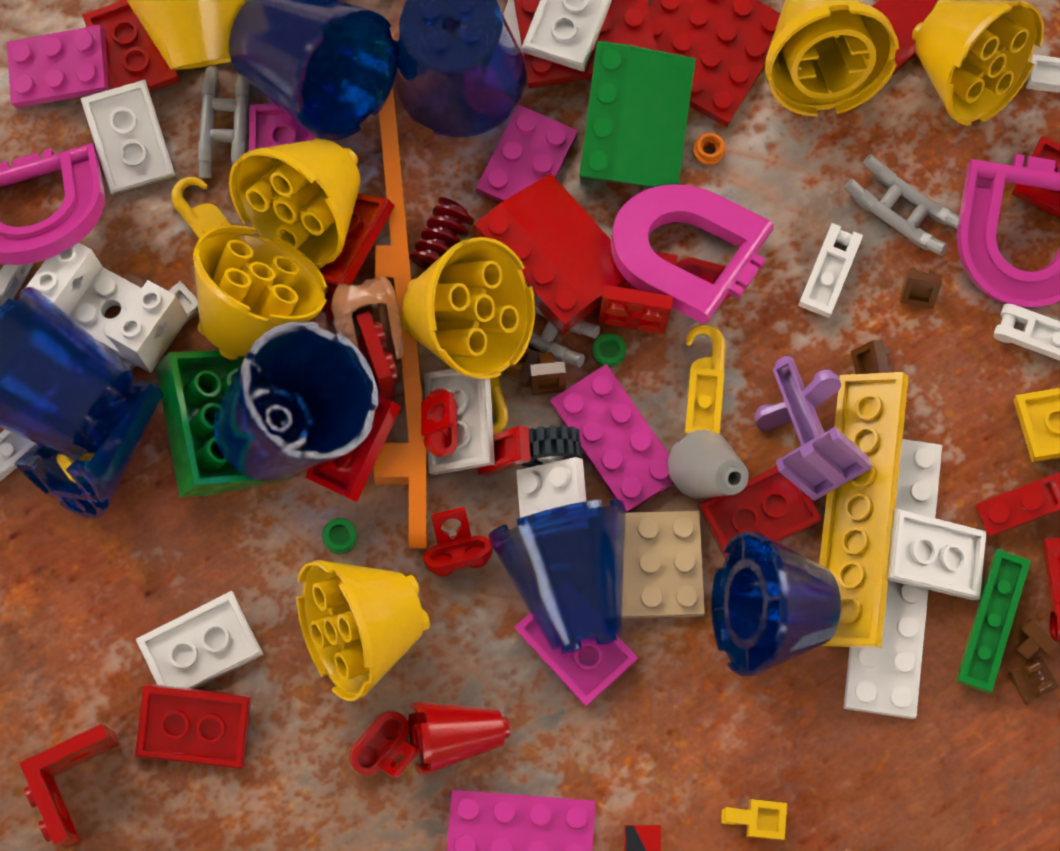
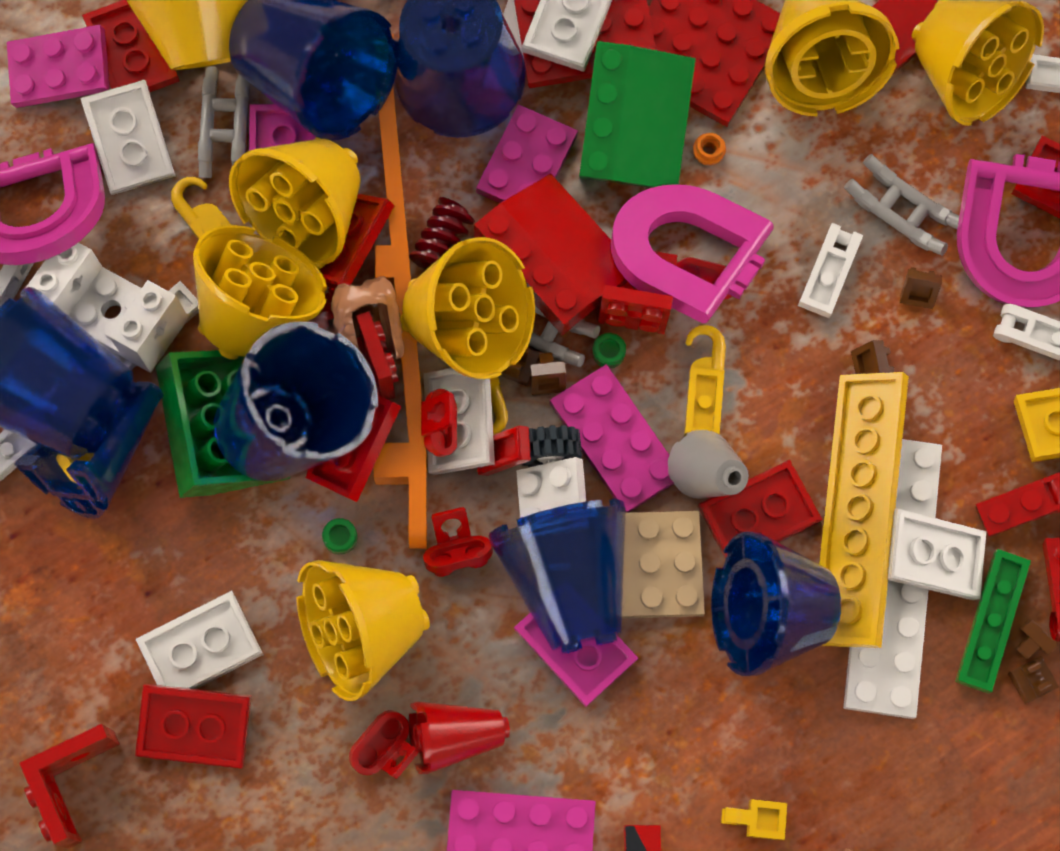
medium lavender piece [754,357,873,501] -> none

